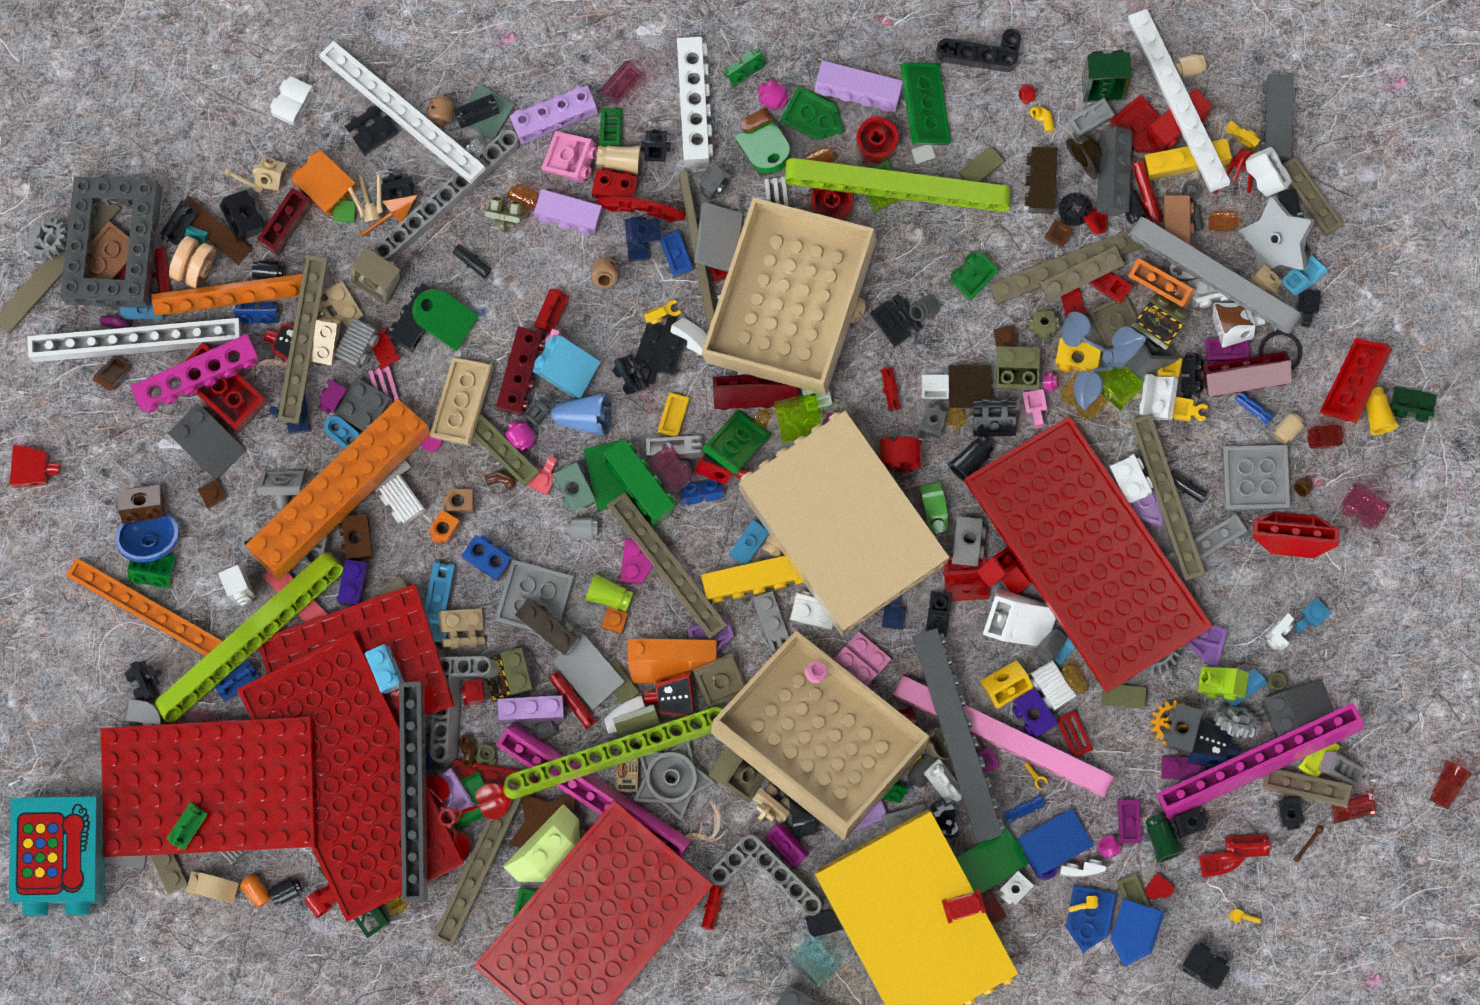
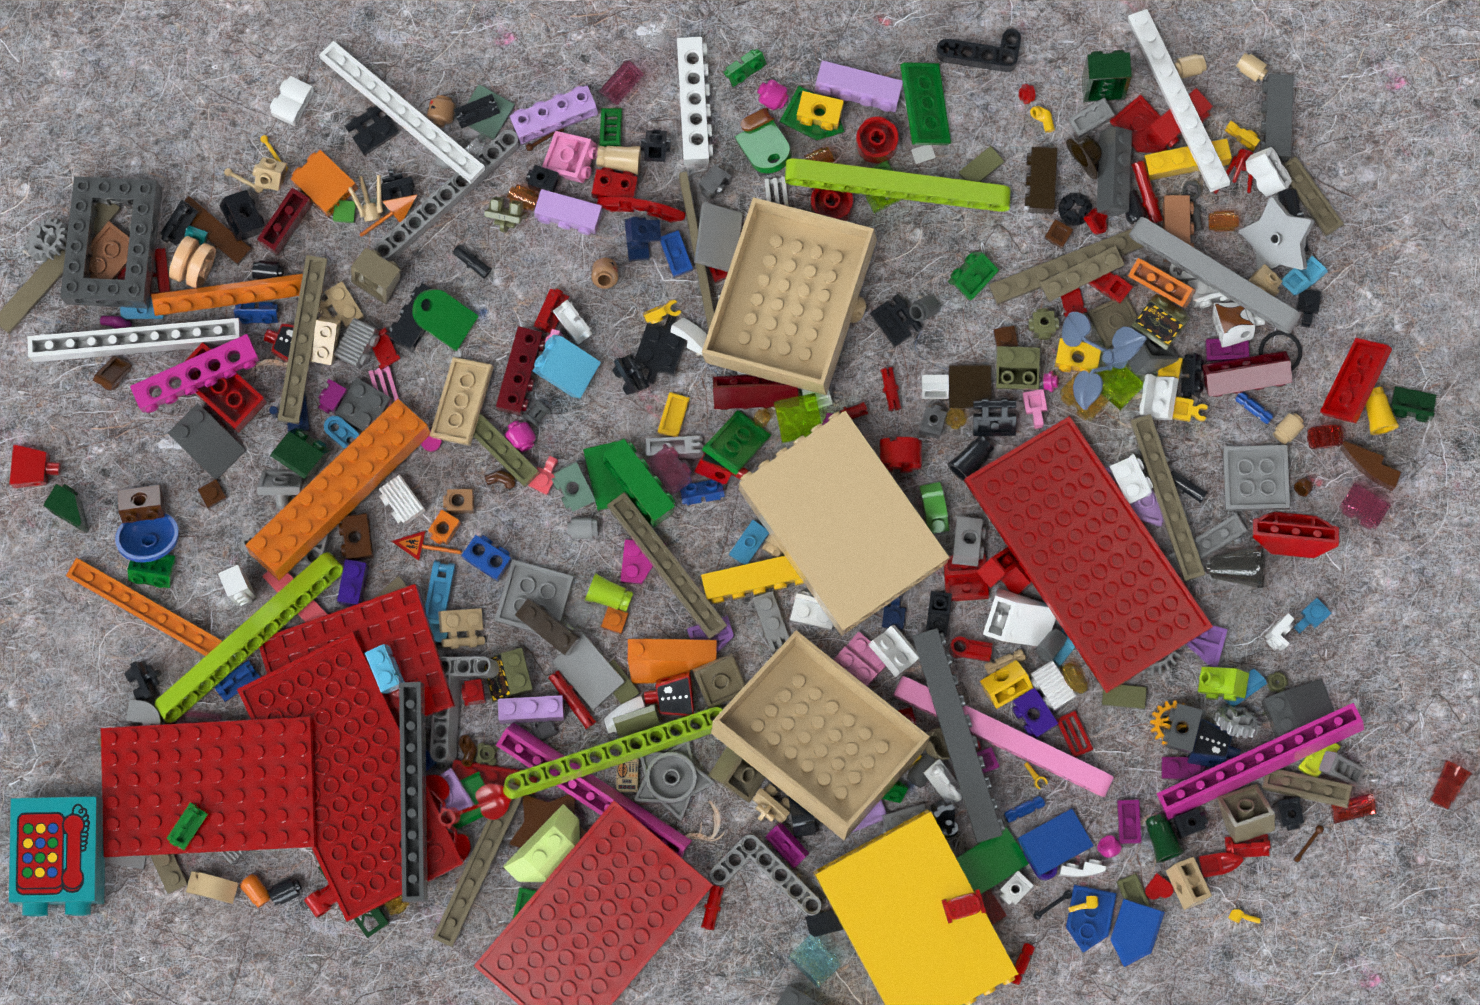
white sticker [374,460,411,492] -> none
medium blue cone [551,394,612,436] -> none
bright pink tile [805,661,828,683] -> none
black brick [1178,942,1230,991] -> none
none -> dark green slope [43,484,89,533]
none -> yellow hinge [260,135,288,172]
none -> dark green slope [270,428,331,479]
none -> piece [391,531,462,561]
none -> reddish brown hinge [526,128,564,151]
none -> black brick [526,165,560,193]
none -> white hinge [553,300,593,345]
none -> yellow brick [797,91,844,131]
none -> red pin [840,402,868,420]
none -> white bracket [868,625,919,677]
none -> red piece [948,636,992,662]
none -> tan axle [984,649,1026,675]
none -> red axle [1011,943,1035,985]
none -> black hinge [1033,890,1072,920]
none -> tan brick [1166,857,1212,910]
none -> clear smoke cone [1206,545,1265,588]
none -> dark tan slope [1217,784,1275,844]
none -> tan brick [1236,53,1269,82]
none -> reddish brown slope [1340,441,1401,491]

